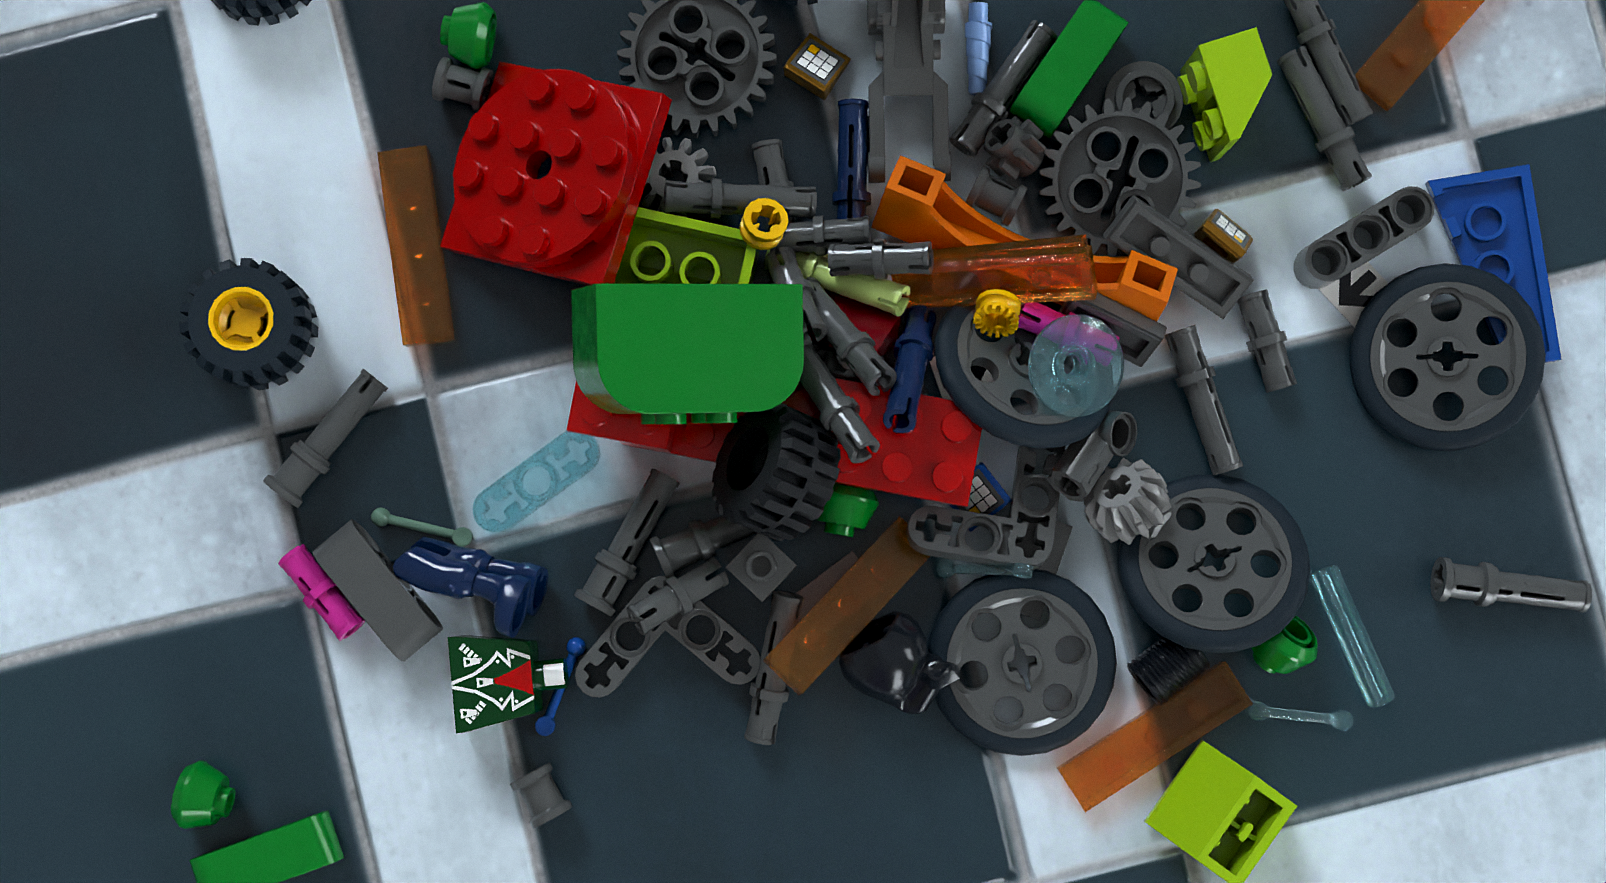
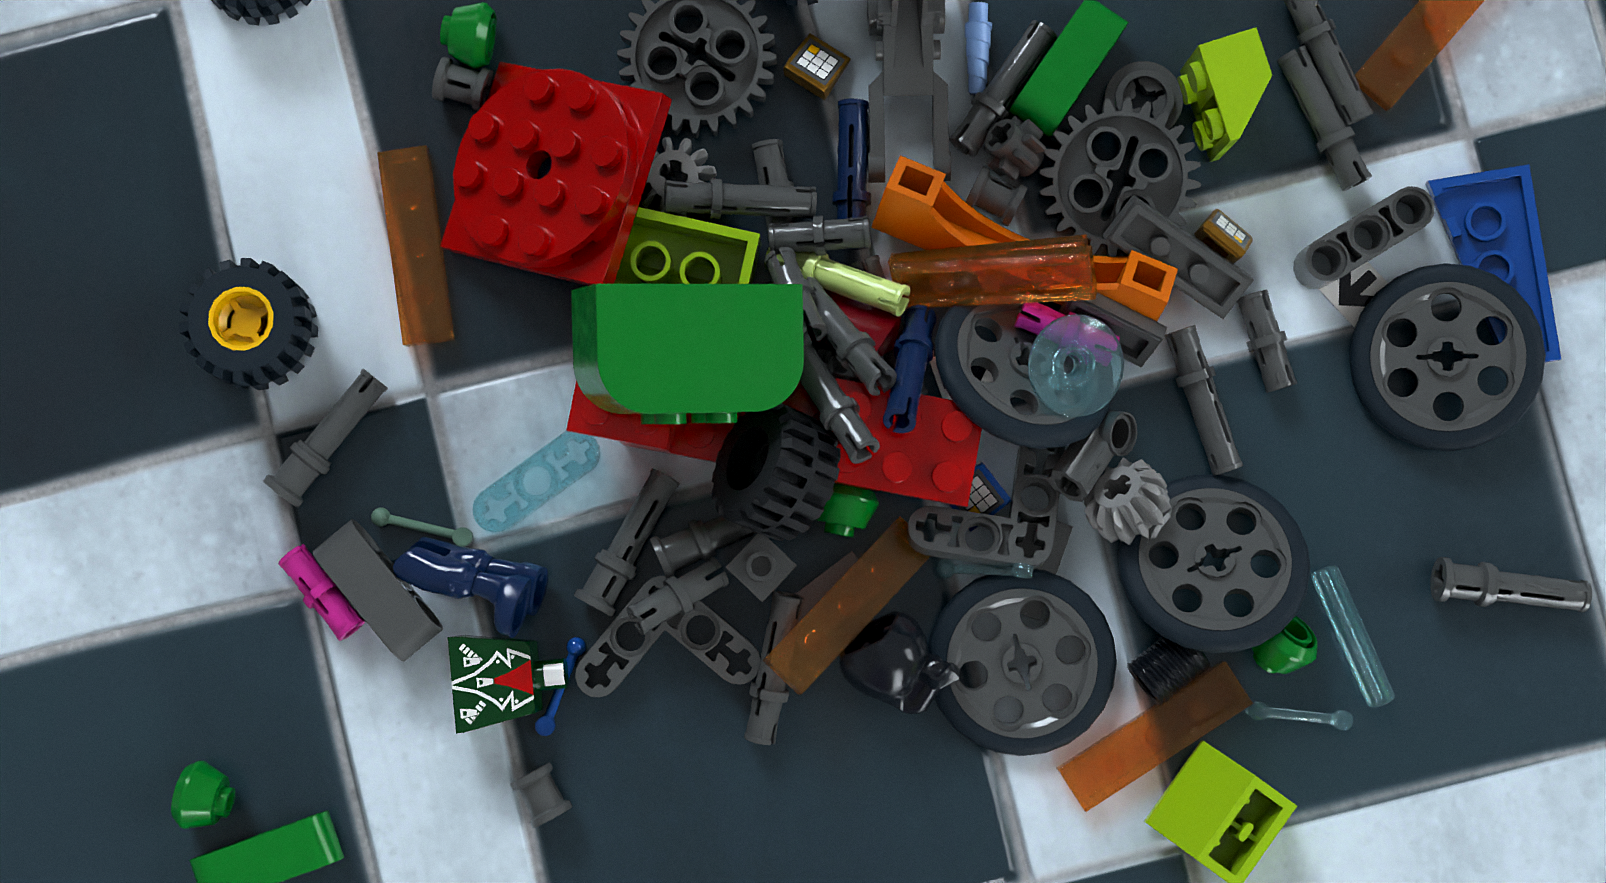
yellow bush [739,198,789,250] -> none
dark grey pin [828,239,934,279] -> none
yellow bush [973,289,1021,338] -> none

